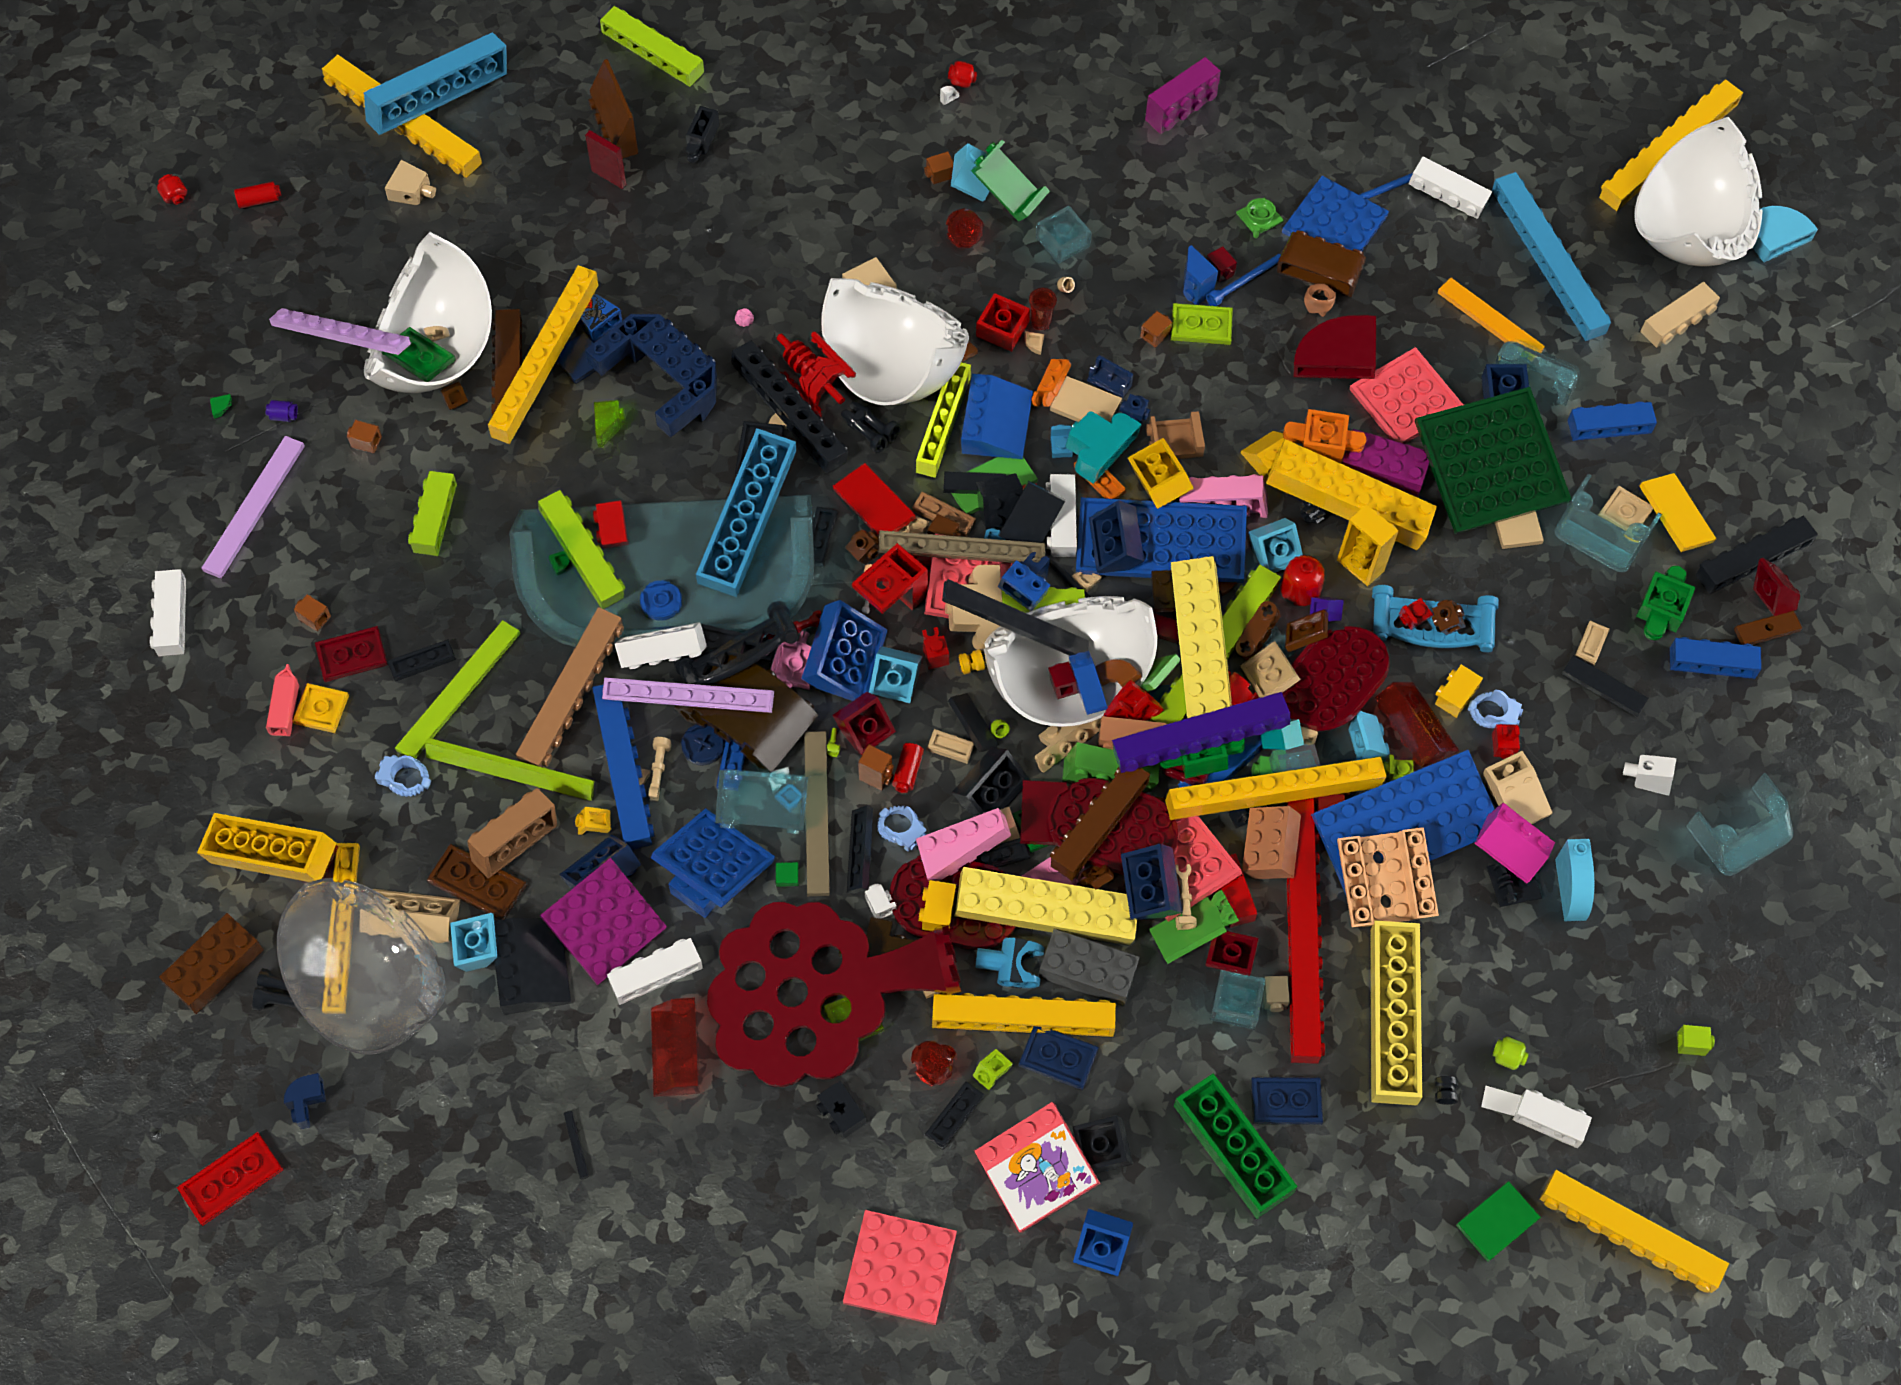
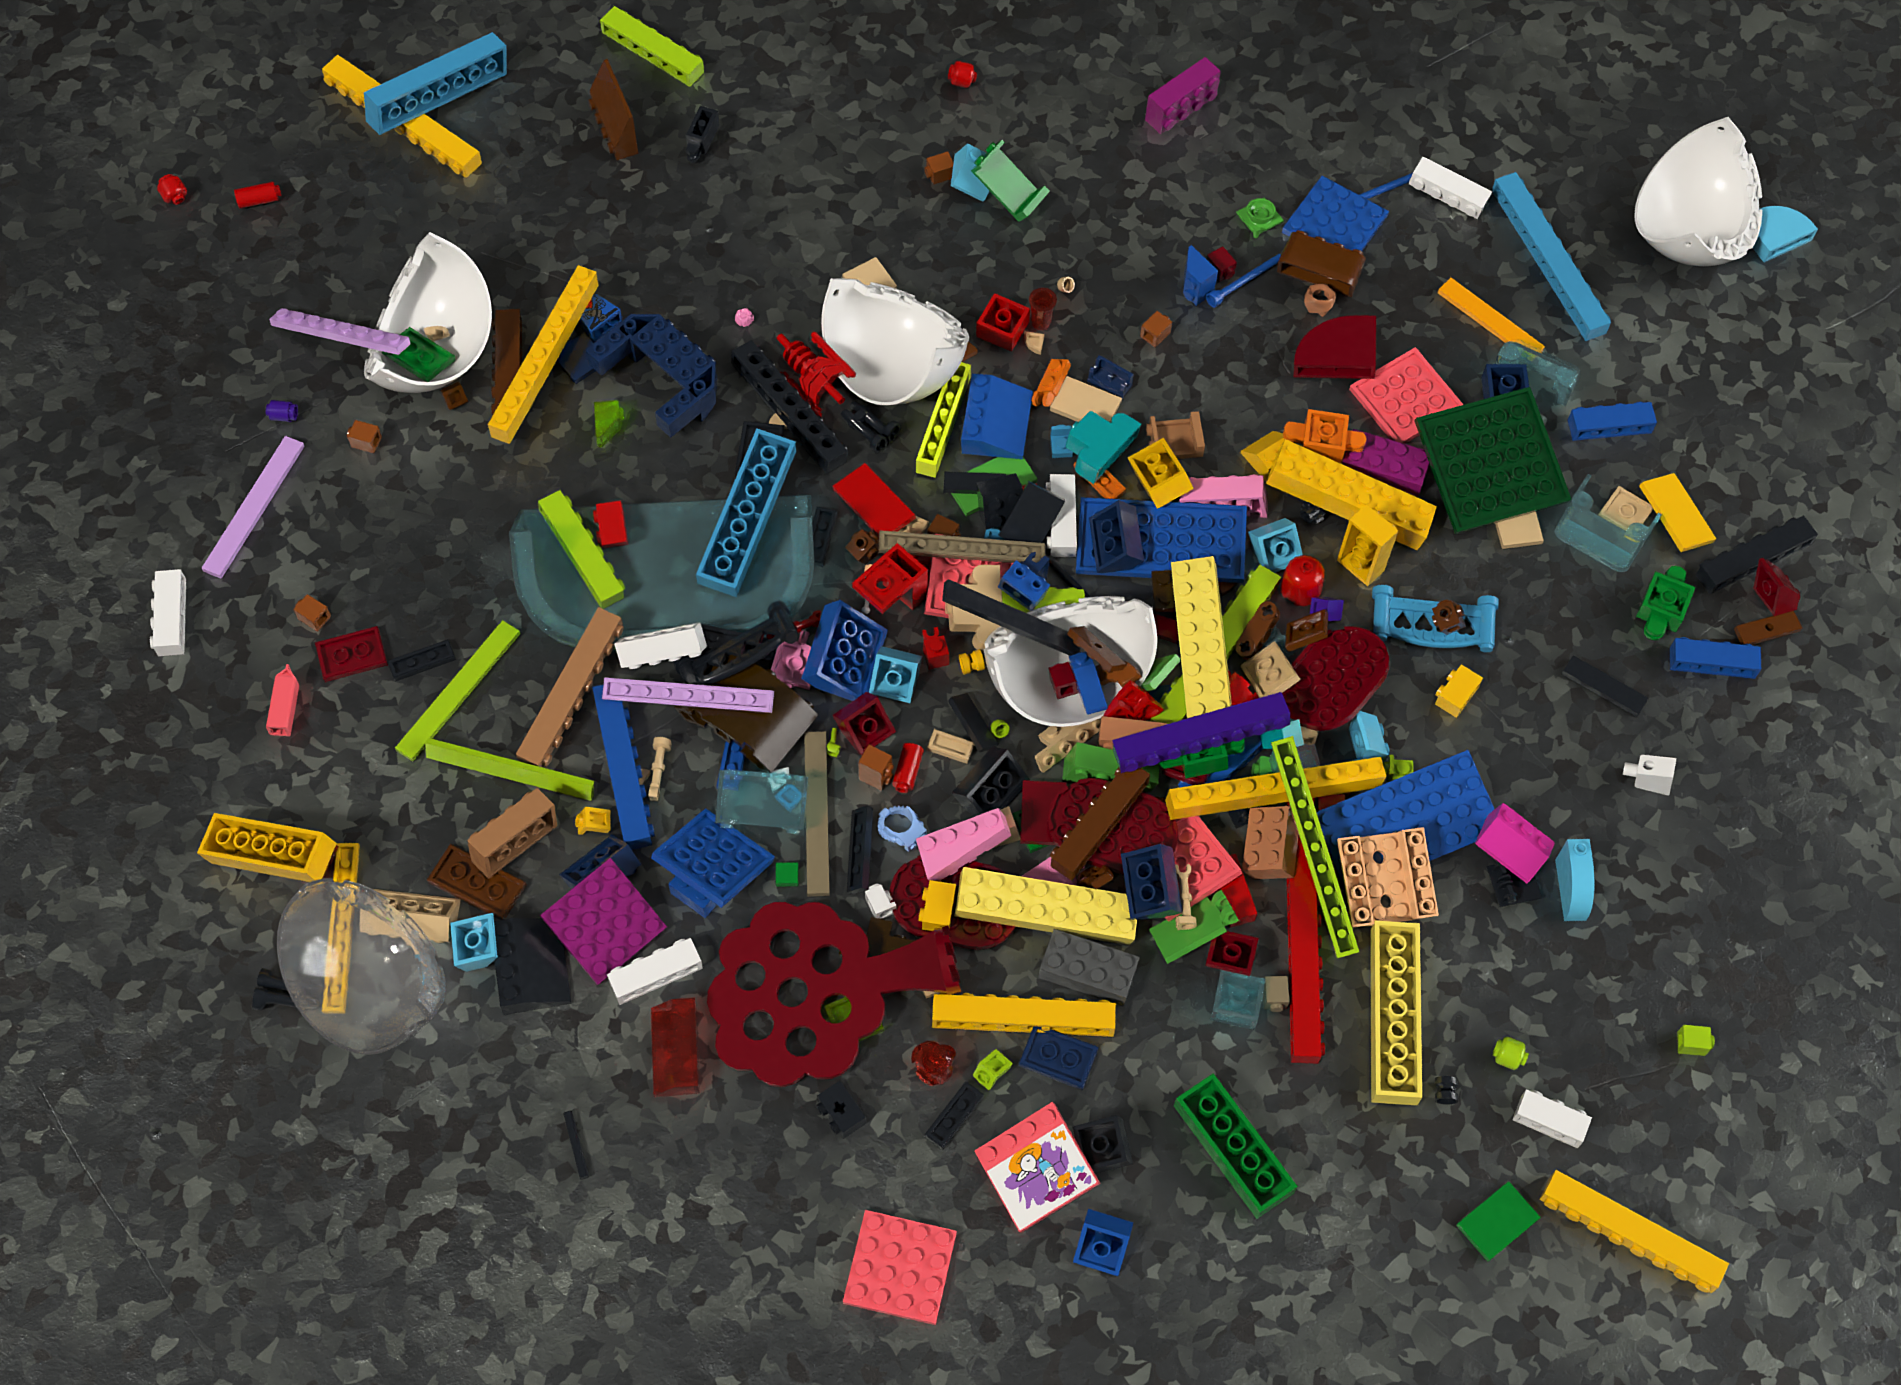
reddish brown brick [159,913,264,1014] -> none
red tile [176,1132,283,1226] -> none
green tile [210,394,232,419] -> none
dark blue brick [284,1073,326,1129] -> none
yellow tile [292,683,349,733] -> none
light blue piece [375,755,431,797] -> none
tan torso [385,160,436,205] -> none
lime brick [408,471,457,556] -> none
green tile [549,551,570,576] -> none
dark red tile [585,130,626,189] -> none
blue tile [640,580,682,621] -> none
dark blue tile [681,725,725,766] -> none
medium nougat tile [912,492,976,537] -> none
white tile [940,86,959,105] -> none
clear red tile [946,208,984,248] -> none
black tile [974,838,1030,868] -> none
dark azure connector [975,938,1045,988] -> none
clear light blue brick [1036,205,1092,264] -> none
tan tile [1072,572,1102,592] -> none
dark blue brick [1120,394,1151,428] -> none
lime tile [1171,303,1233,345] -> none
dark blue tile [1251,1077,1323,1125] -> none
clear red slope [1375,682,1459,767] -> none
red bracket [1399,598,1433,630] -> none
light blue piece [1468,690,1523,728] -> none
tan slope [1481,751,1552,824] -> none
white sticker [1481,1086,1521,1116] -> none
red brick [1492,724,1520,759] -> none
tan tile [1575,621,1609,666] -> none
yellow brick [1599,79,1743,211] -> none
tan brick [1640,282,1720,348] -> none
clear light blue windscreen [1686,773,1794,876] -> none
none -> reddish brown tile [1067,626,1126,673]
none -> lime brick [1271,736,1359,958]

